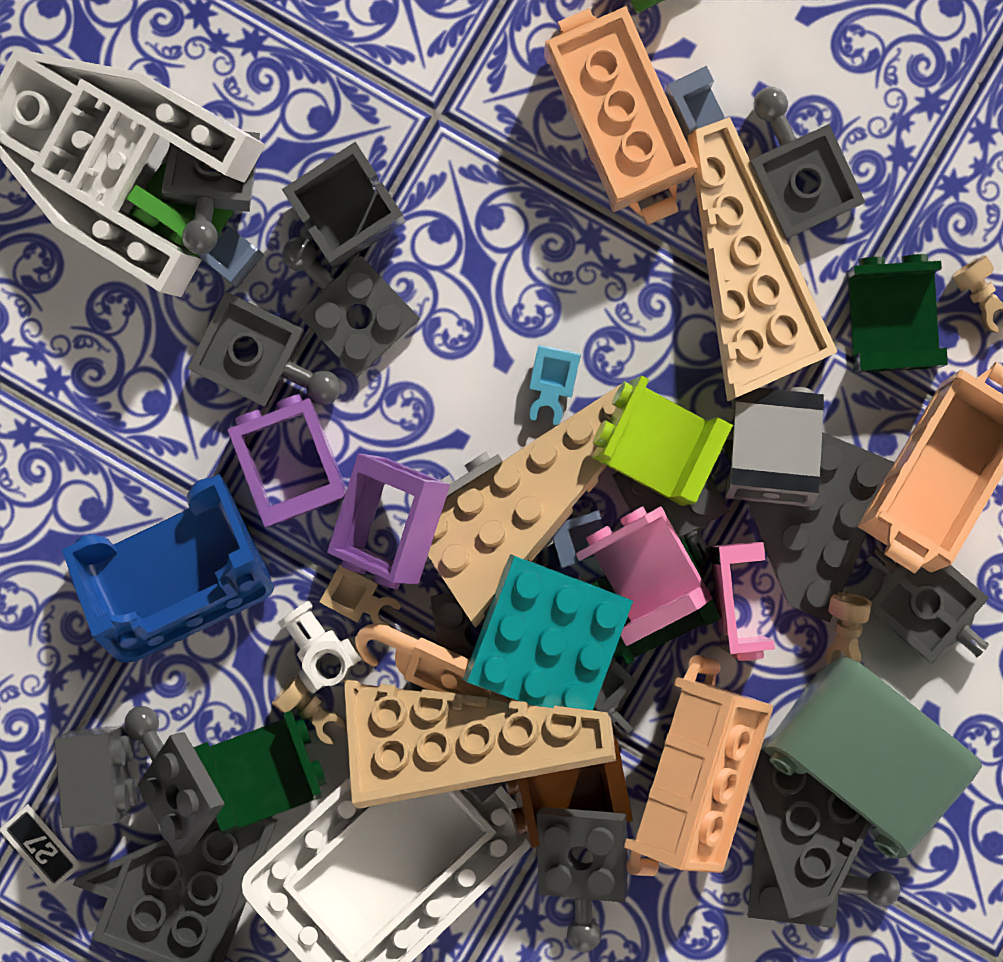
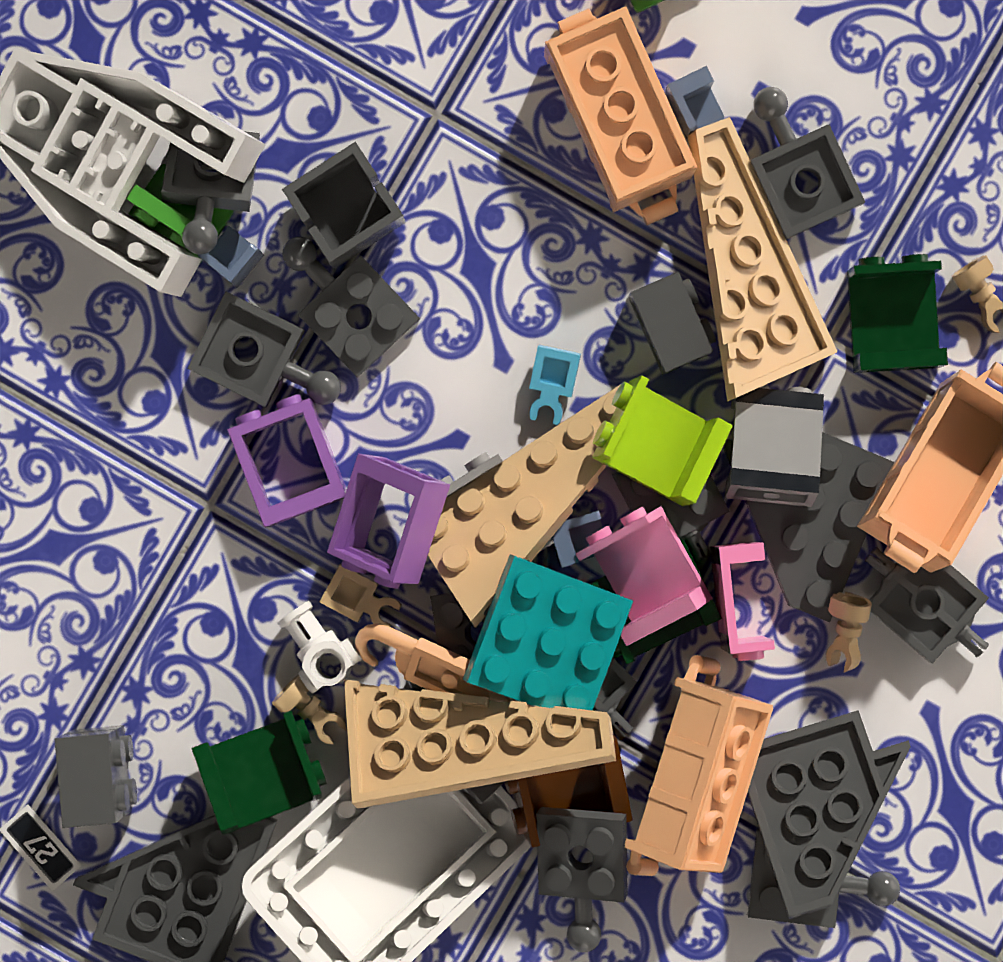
blue windscreen [62,474,274,663] -> none
dark grey plate [124,706,225,856] -> none
sand green windscreen [762,657,982,859] -> none
none -> dark grey brick [628,271,716,375]

